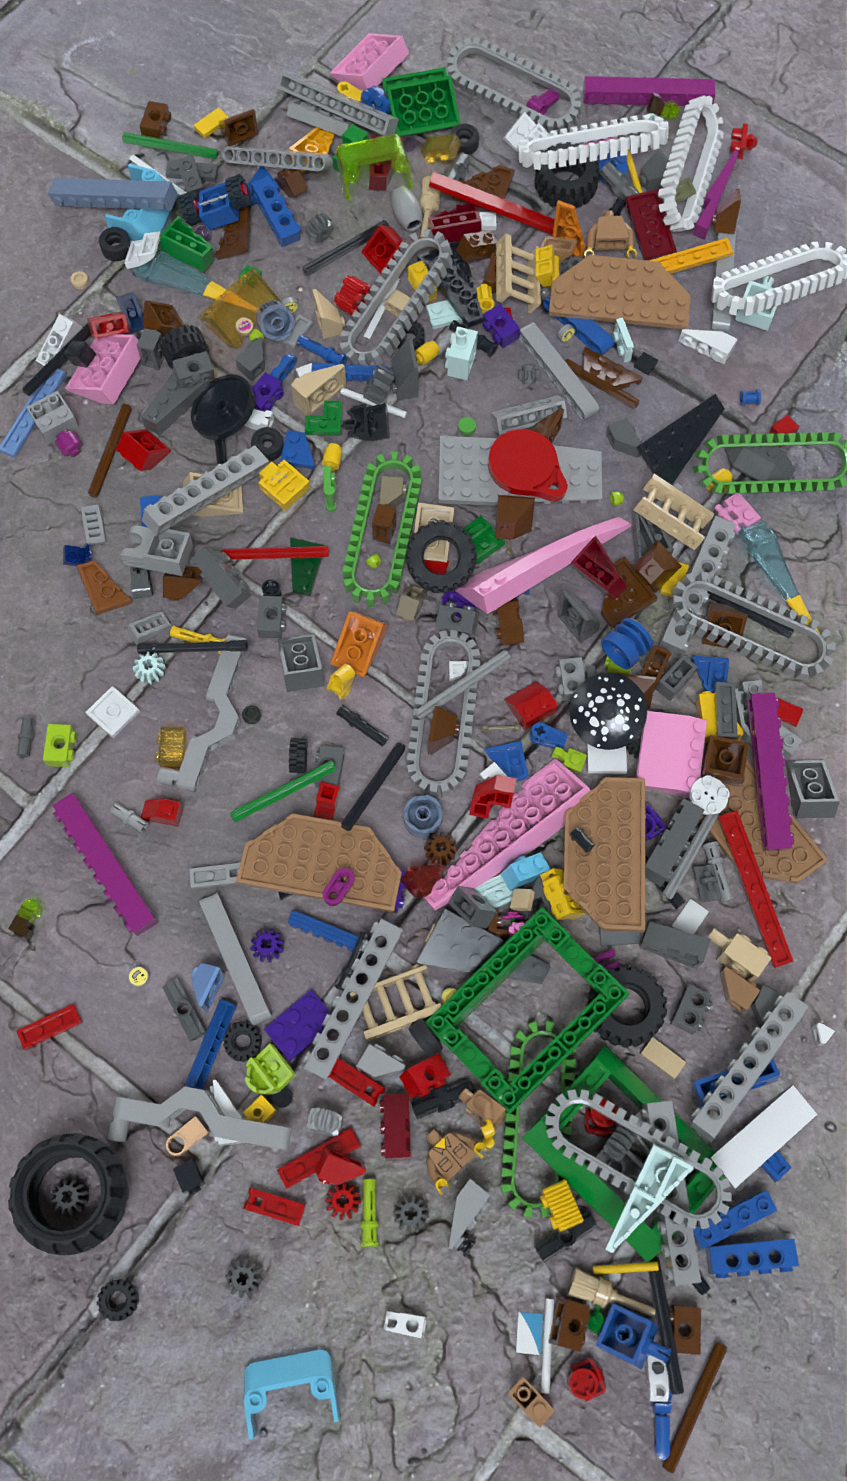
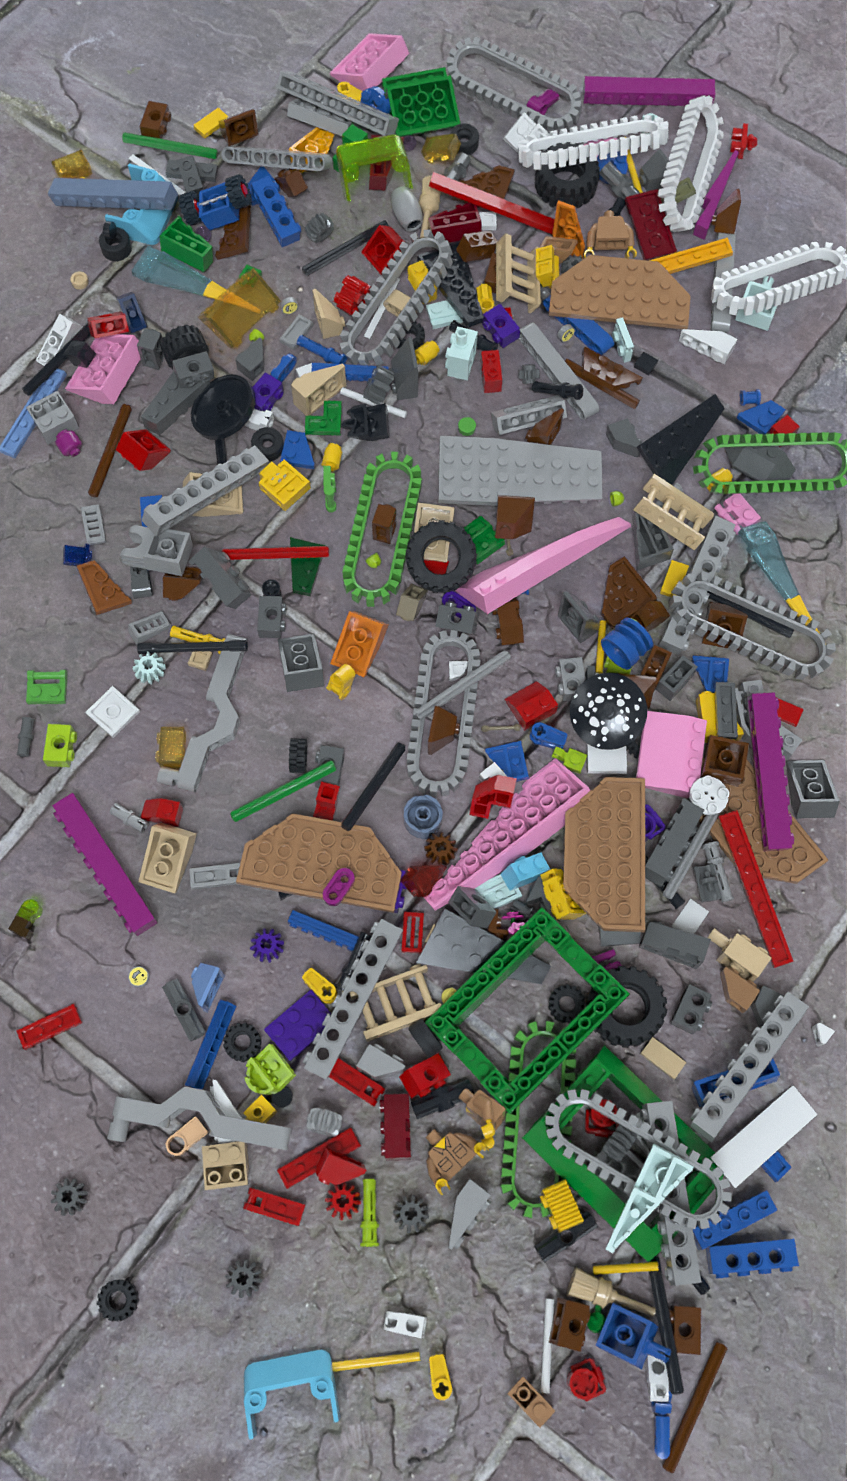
black tyre [8,1133,129,1255] -> none
white slope [124,231,161,269] -> none
reddish brown slope [143,300,184,338] -> none
black brick [173,1159,205,1195] -> none
light grey beam [199,893,272,1026] -> none
tan tile [236,317,253,336] -> none
pearl dark grey plate [242,706,261,724] -> none
sand blue brick [256,300,295,341] -> none
black pin [336,705,389,747] -> none
dark tan slope [379,476,407,508] -> none
black bush [457,1235,476,1257] -> none
red piece [488,429,568,502] -> none
tan tile [510,889,535,911] -> none
sticker [516,1312,543,1355] -> none
black pin [570,827,595,853] -> none
dark red wedge [571,535,627,601] -> none
reddish brown slope [631,540,682,593] -> none
leg [647,92,680,119] -> none
none -> bright green plate [26,670,67,704]
none -> clear yellow brick [51,149,92,179]
none -> black tile [103,221,116,240]
none -> tan slope [138,822,197,893]
none -> tan tile [188,651,213,671]
none -> tan slope [202,1142,249,1191]
none -> yellow piece [302,968,338,1004]
none -> yellow bar [332,1352,420,1372]
none -> red tile [401,912,424,954]
none -> yellow piece [429,1354,452,1400]
none -> red brick [480,350,503,393]
none -> black pin [532,381,584,400]
none -> black tyre [548,984,586,1023]
none -> yellow bar [595,620,606,674]
none -> reddish brown slope [630,601,670,632]
none -> blue wing [736,400,786,435]

